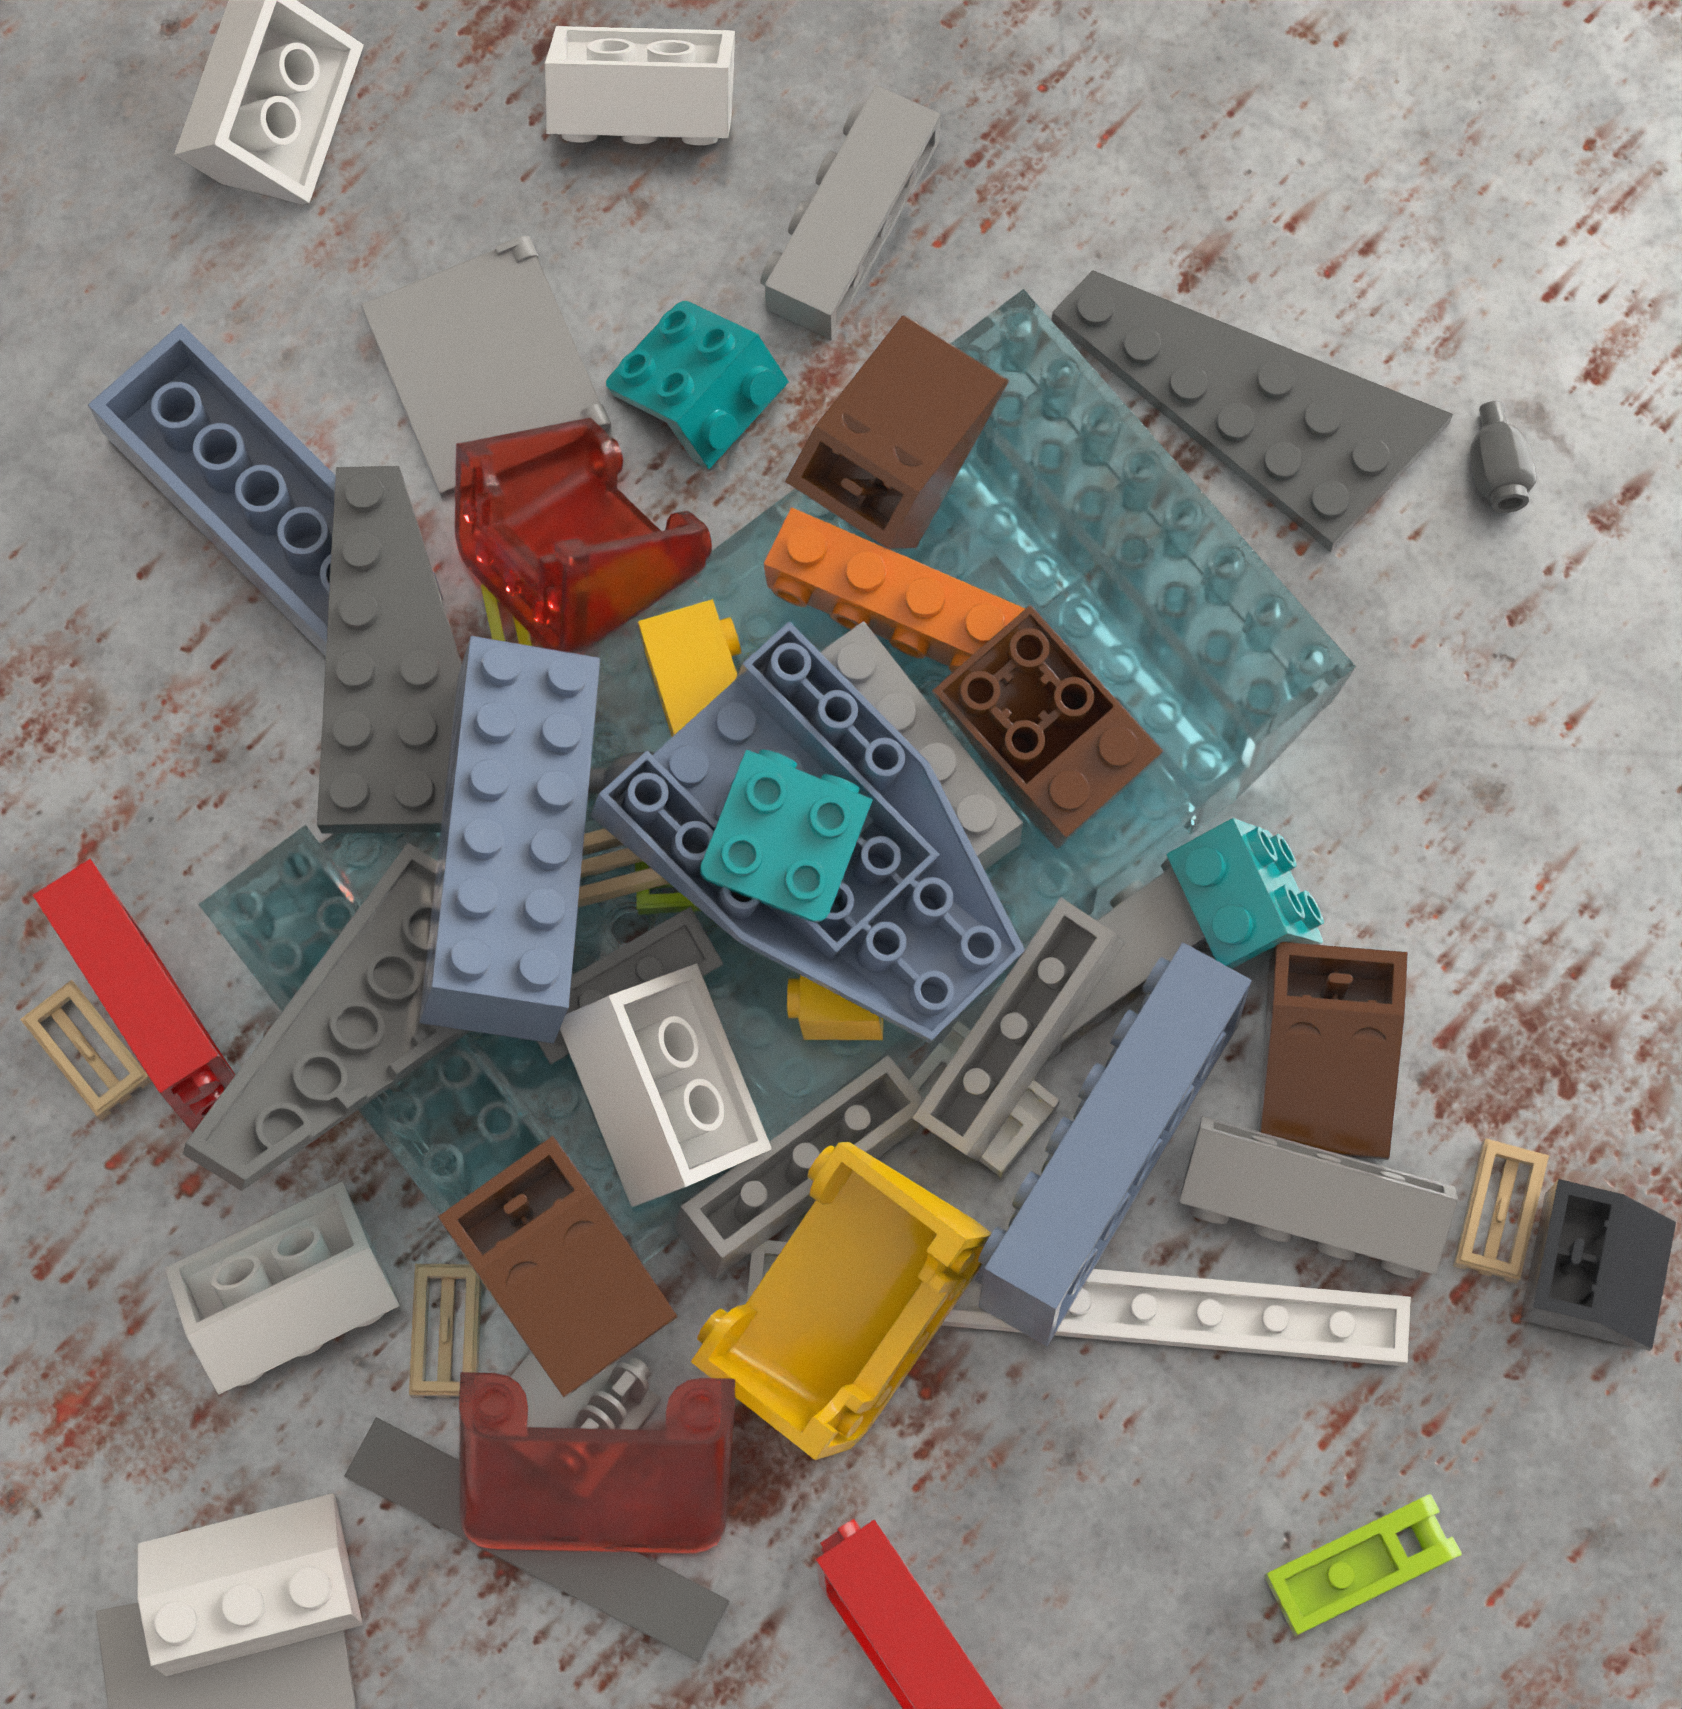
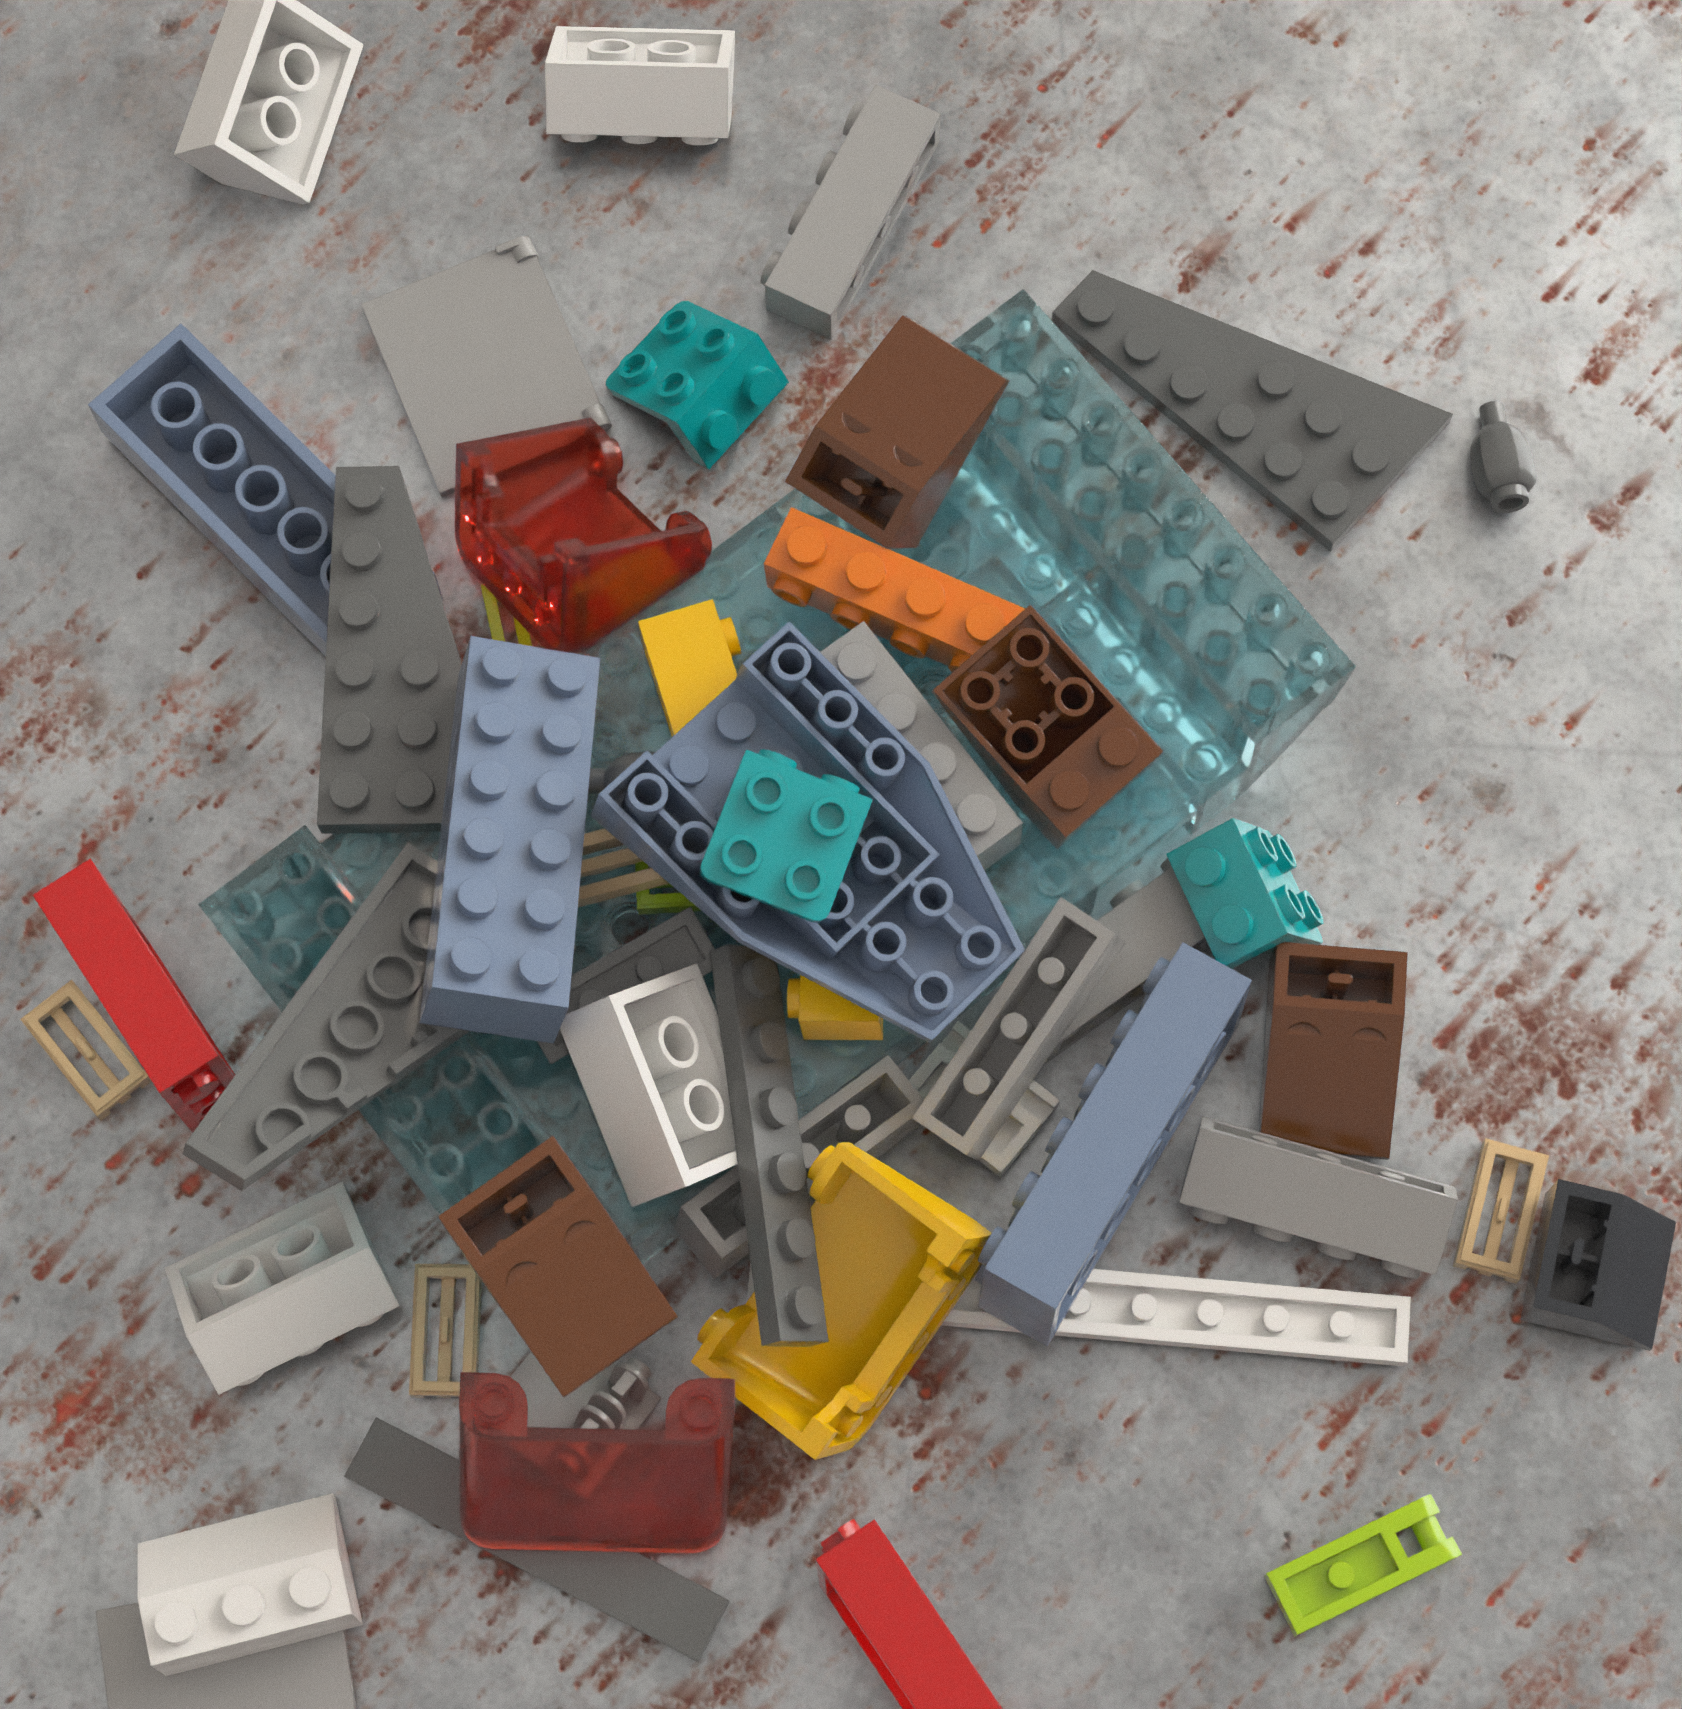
none -> dark grey plate [710,944,829,1347]

